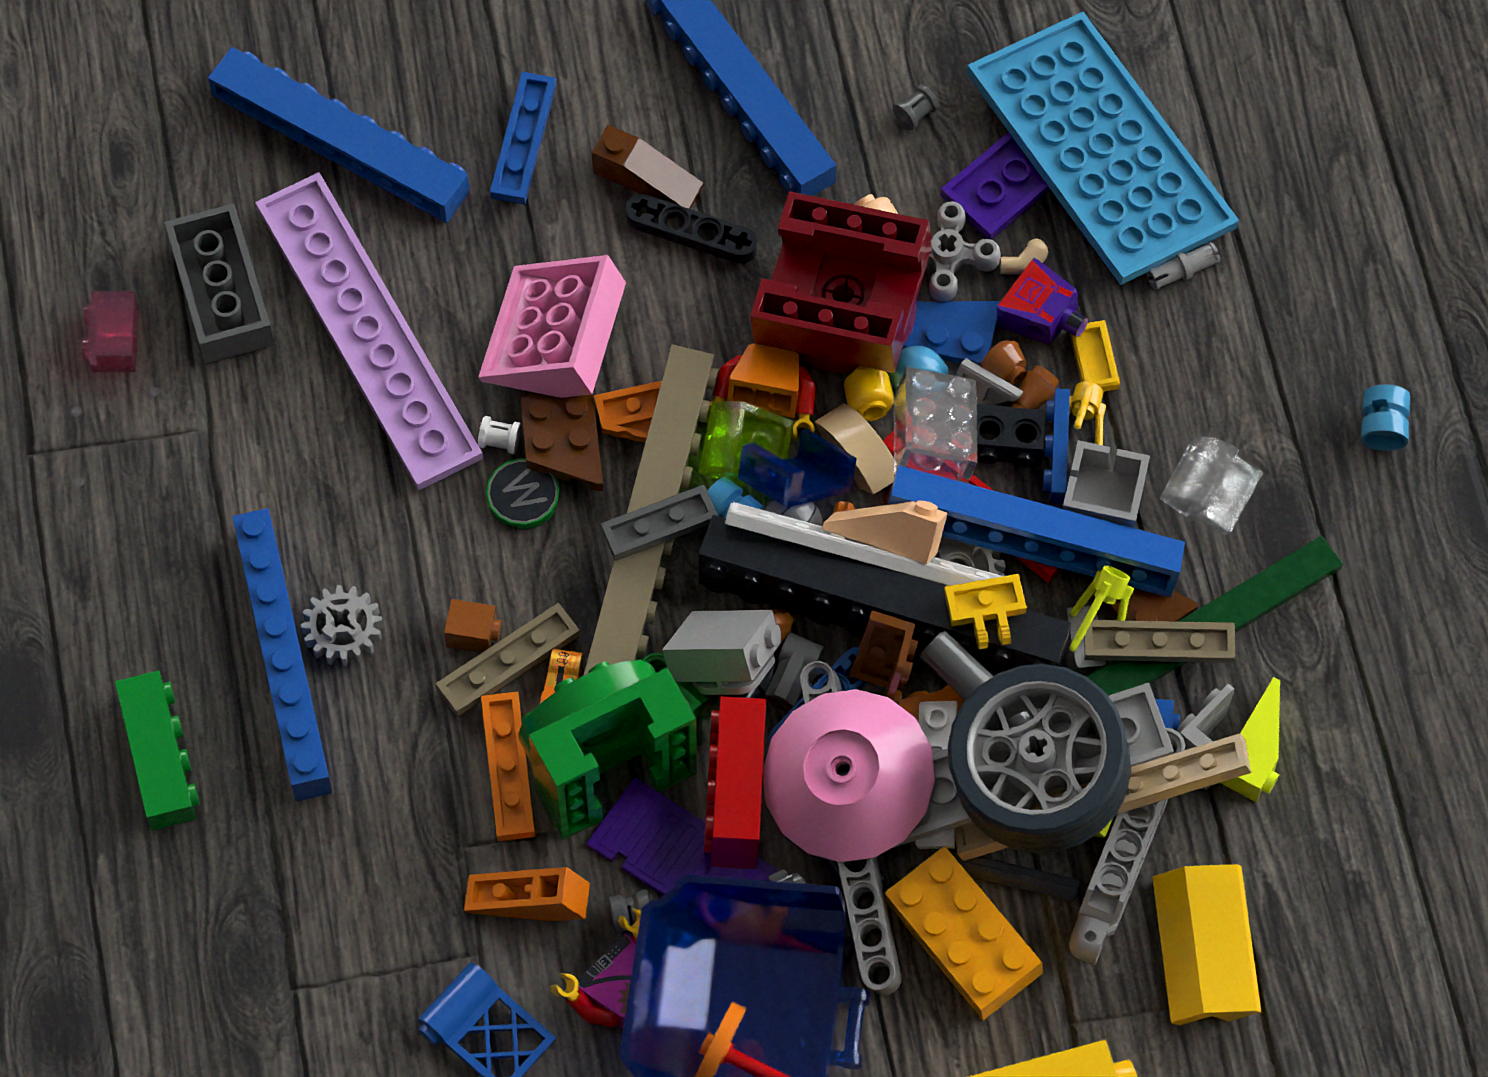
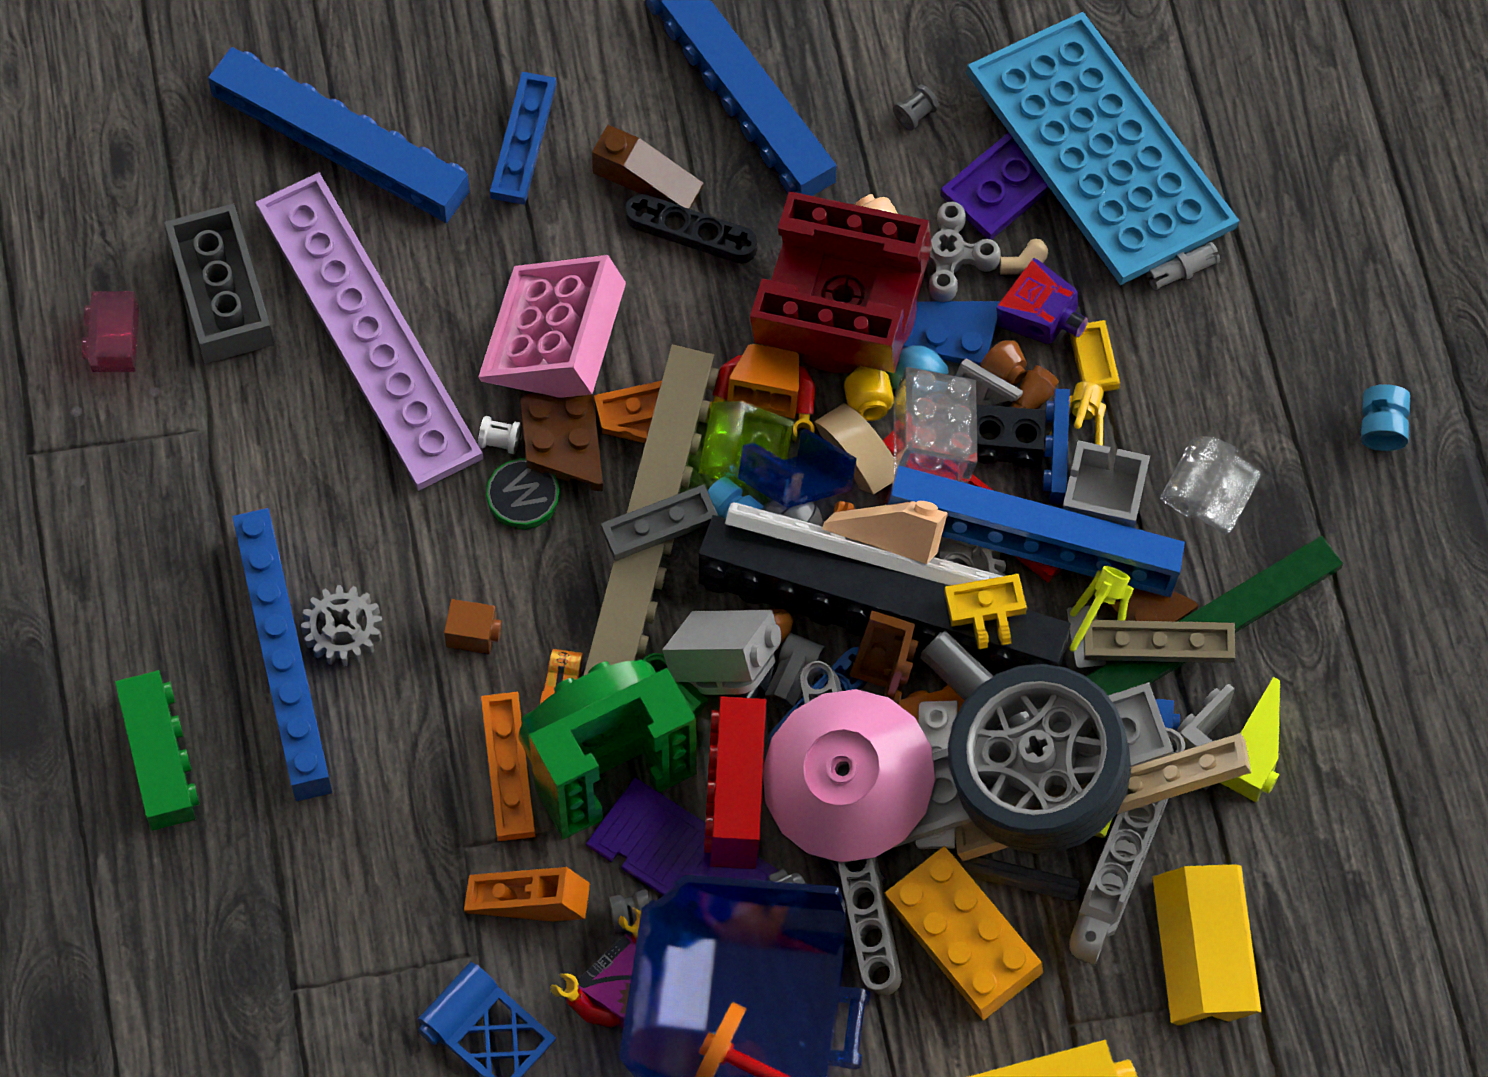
dark tan plate [435,603,580,717] -> none

